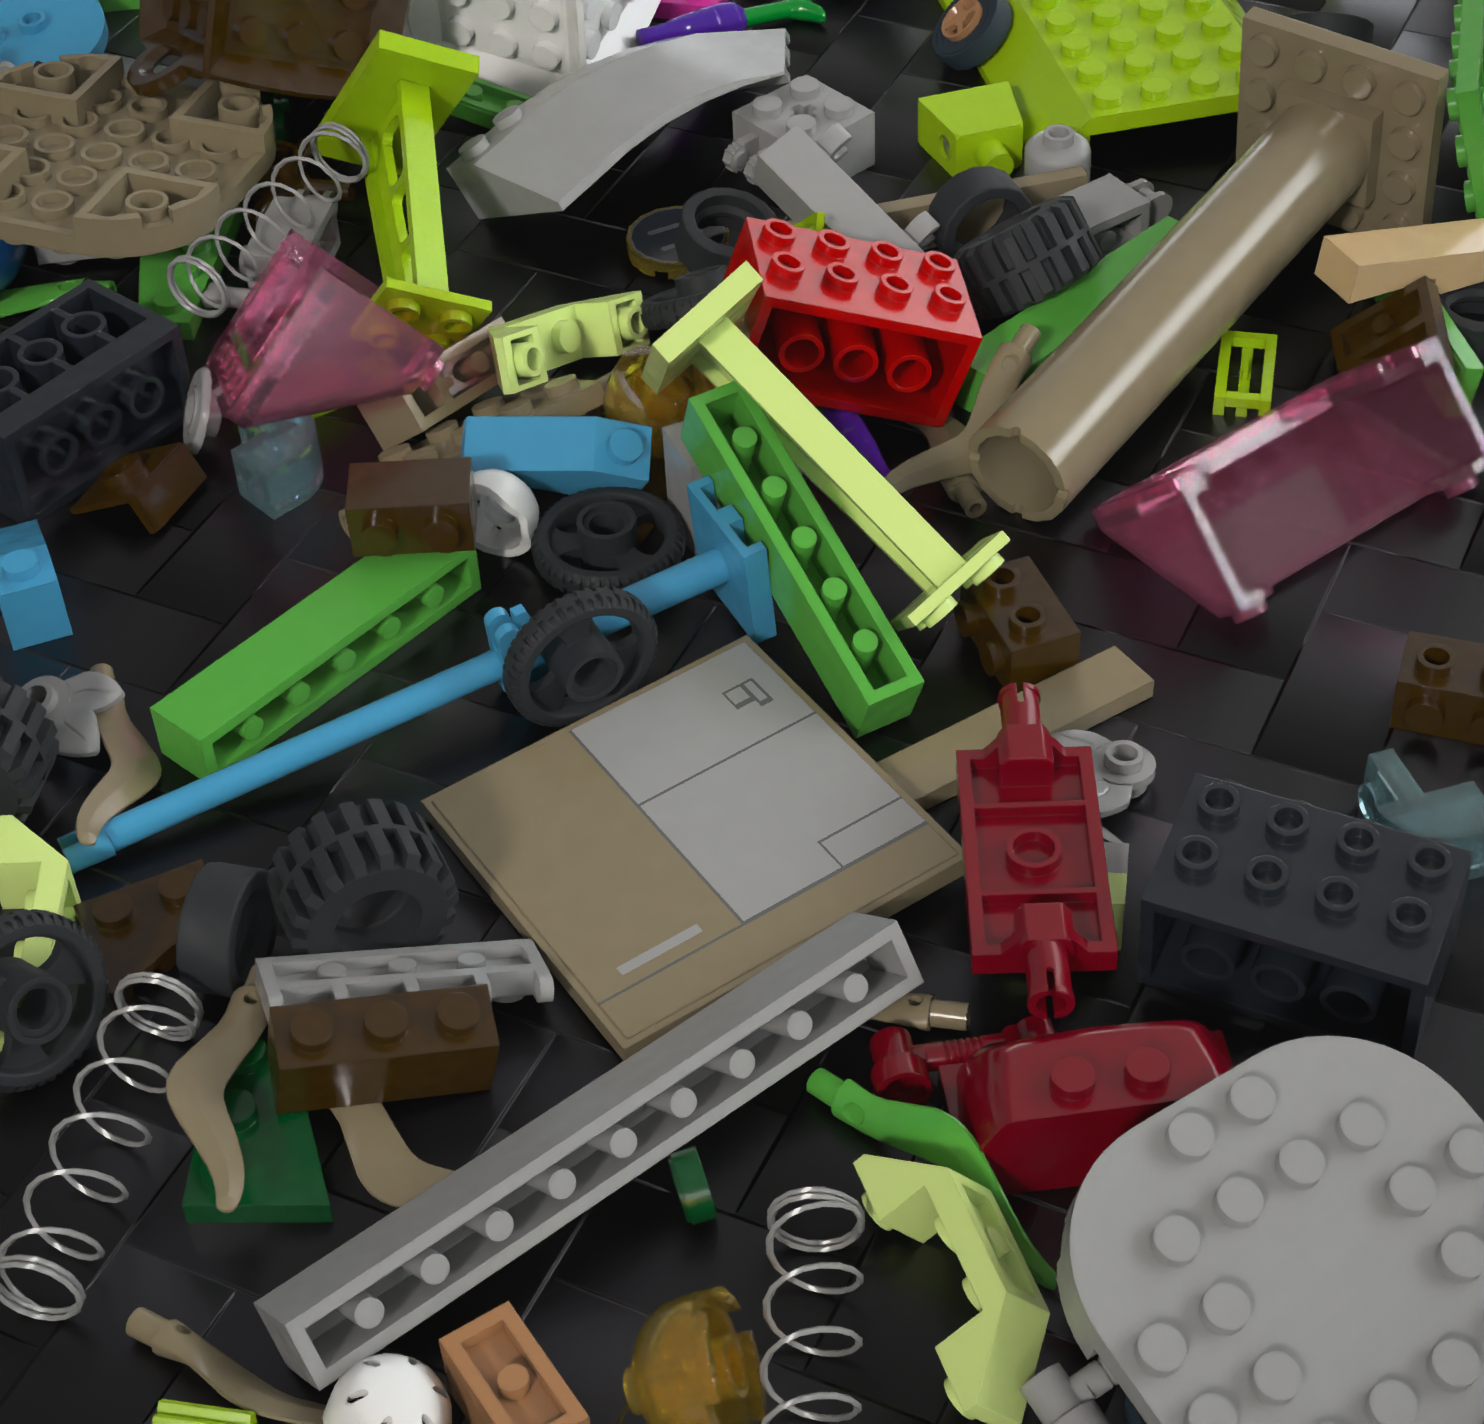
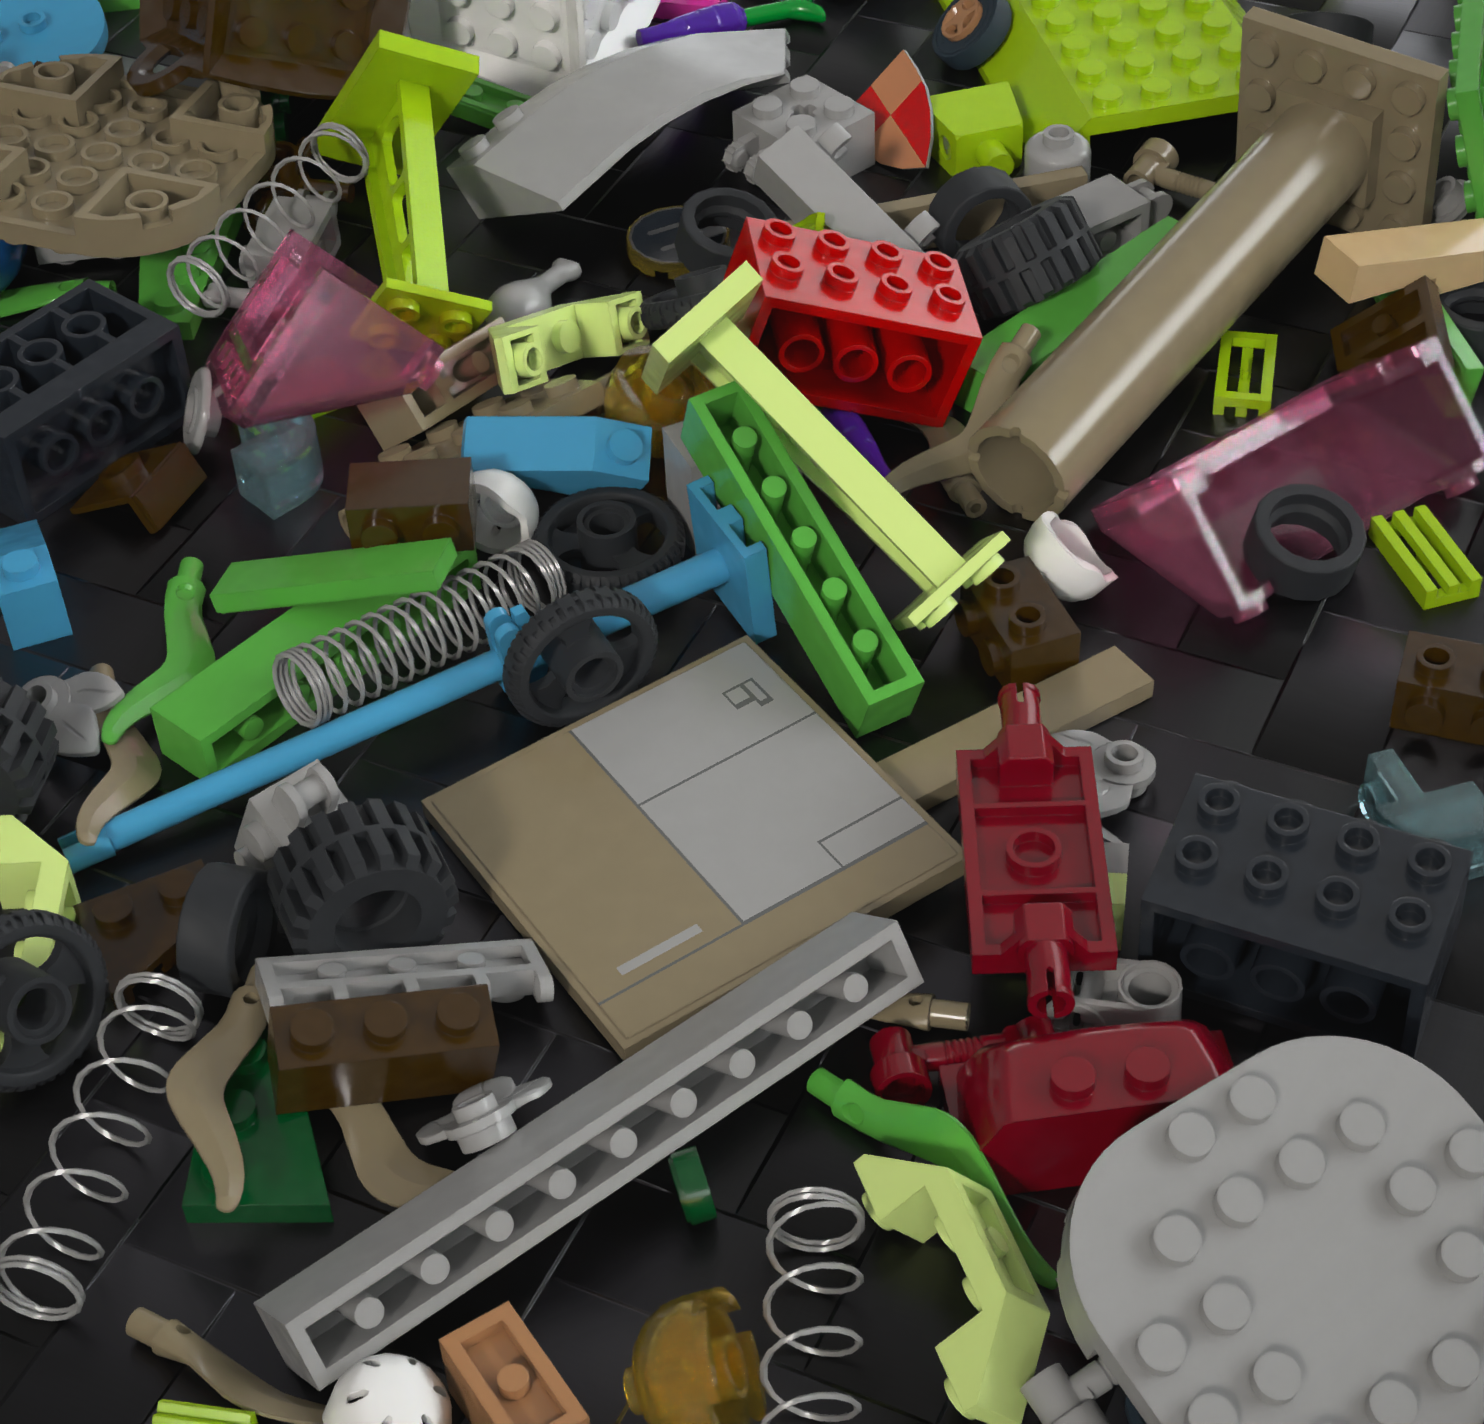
none -> bright green piece [101,557,215,745]
none -> bright green tile [209,538,458,614]
none -> light grey brick [234,759,348,871]
none -> light grey piece [272,539,567,729]
none -> light grey plate [416,1076,553,1154]
none -> light grey piece [485,258,582,323]
none -> shield [856,49,934,170]
none -> white helmet [1023,511,1118,602]
none -> light grey piece [1046,958,1183,1032]
none -> dark tan brick [1123,138,1216,199]
none -> black tyre [1242,484,1367,601]
none -> lime tile [1368,504,1482,610]
none -> light grey plate [1431,176,1467,224]

